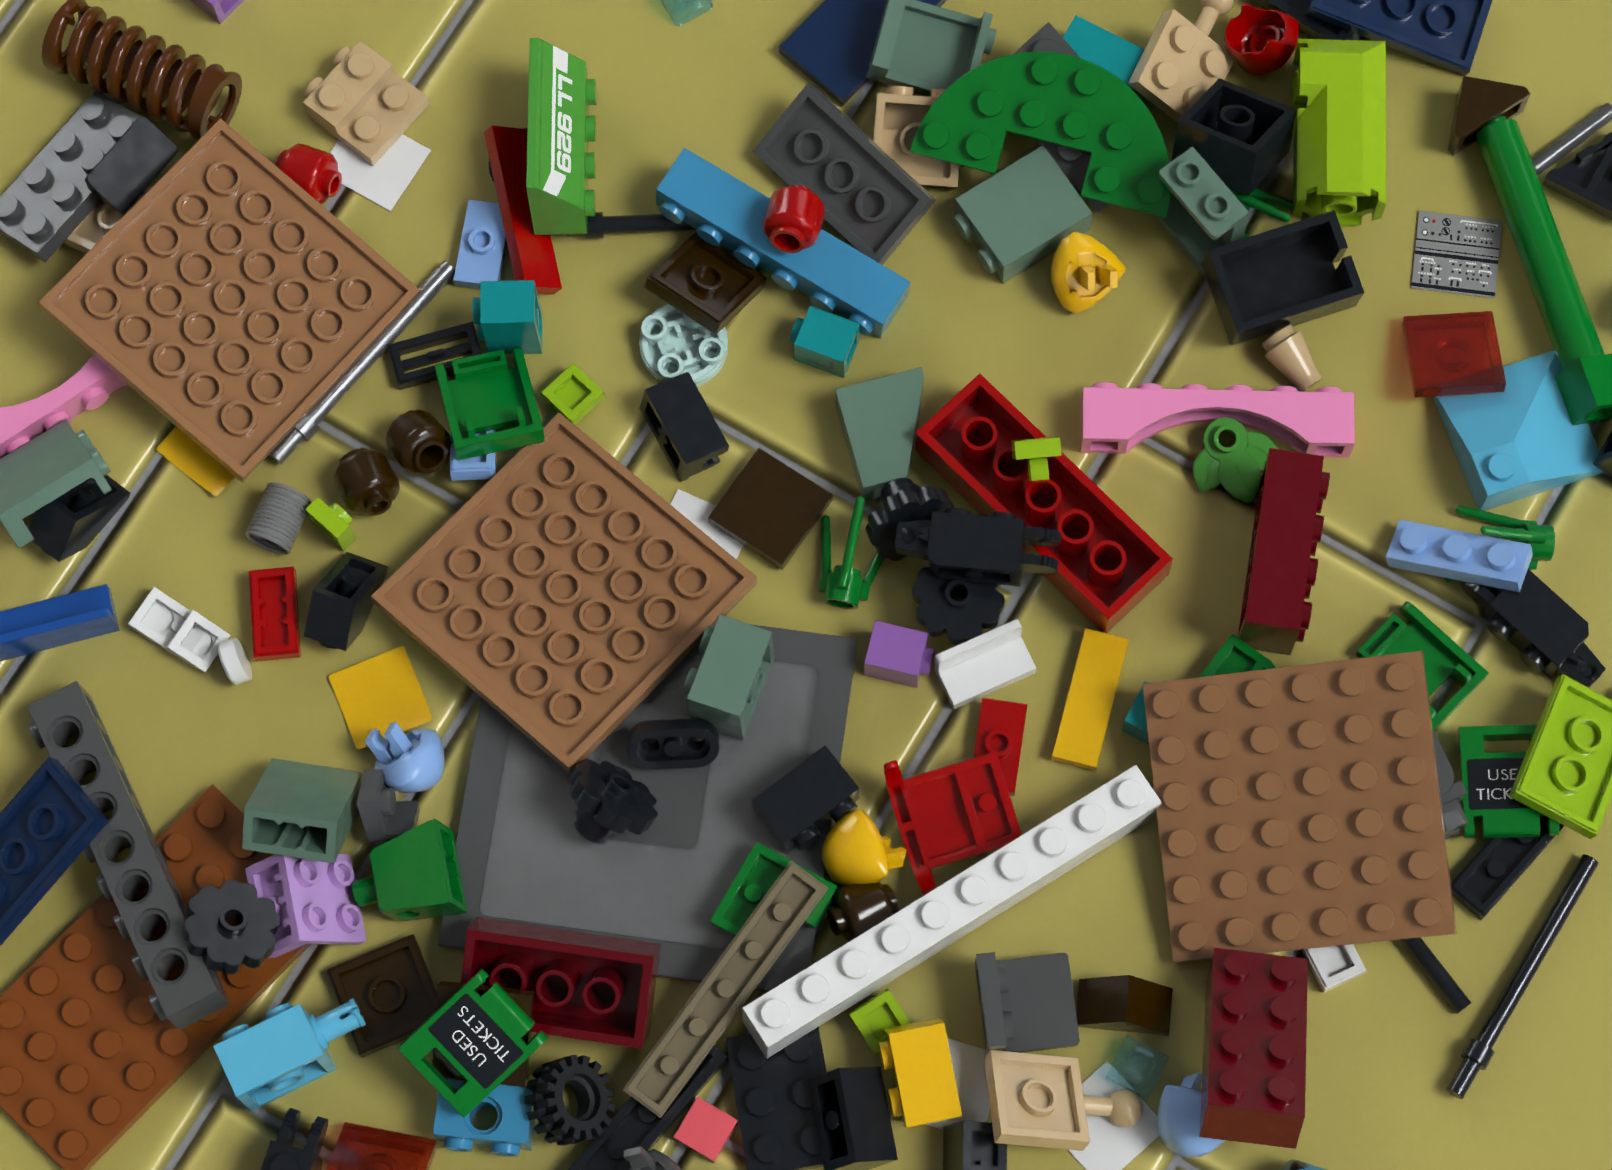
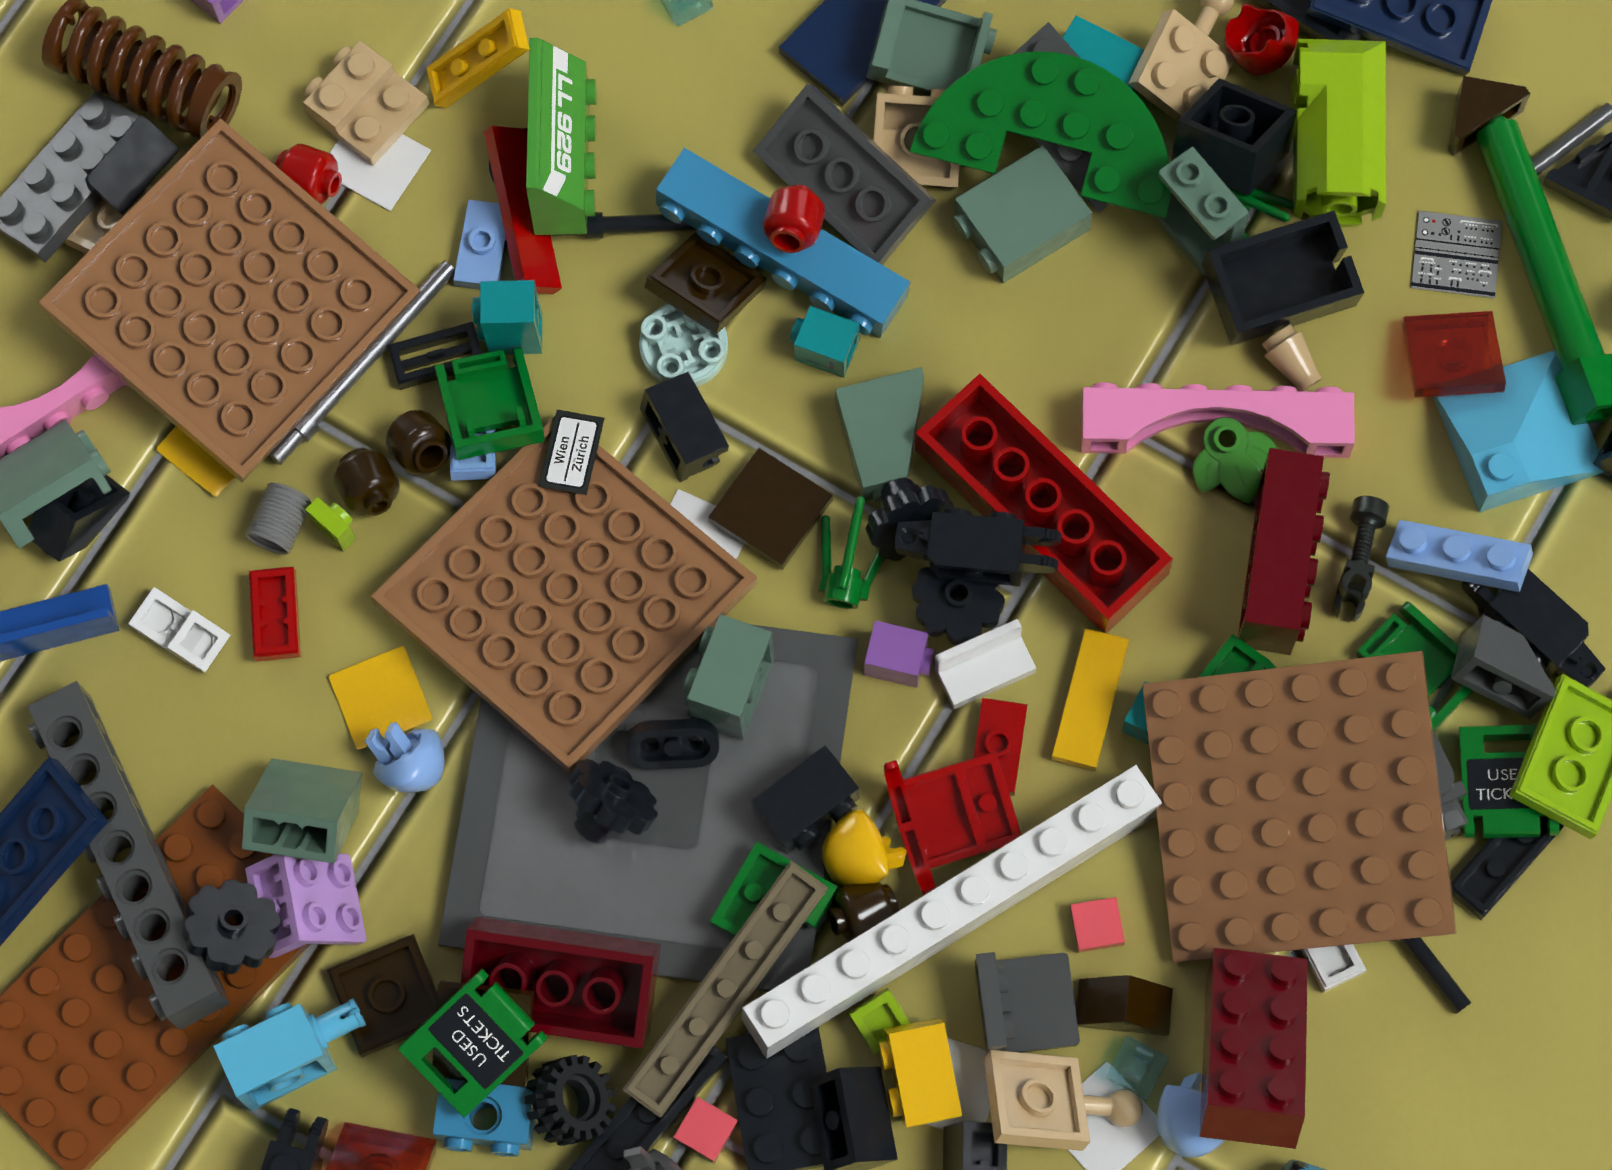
white tile [218,637,252,685] -> none
black slope [304,552,388,651] -> none
green torso [352,819,467,922] -> none
dark grey bracket [357,769,420,842] -> none
lime plate [541,363,605,426] -> none
lime tile [1011,437,1062,481] -> none
yellow piece [1051,231,1126,314] -> none
green plant [1444,506,1555,582] -> none
black bar [1446,854,1599,1099] -> none
none -> yellow tile [426,8,530,108]
none -> sticker [538,410,605,495]
none -> coral tile [1070,897,1125,953]
none -> pearl dark grey bar [1332,496,1389,622]
none -> dark grey slope [1451,615,1556,719]

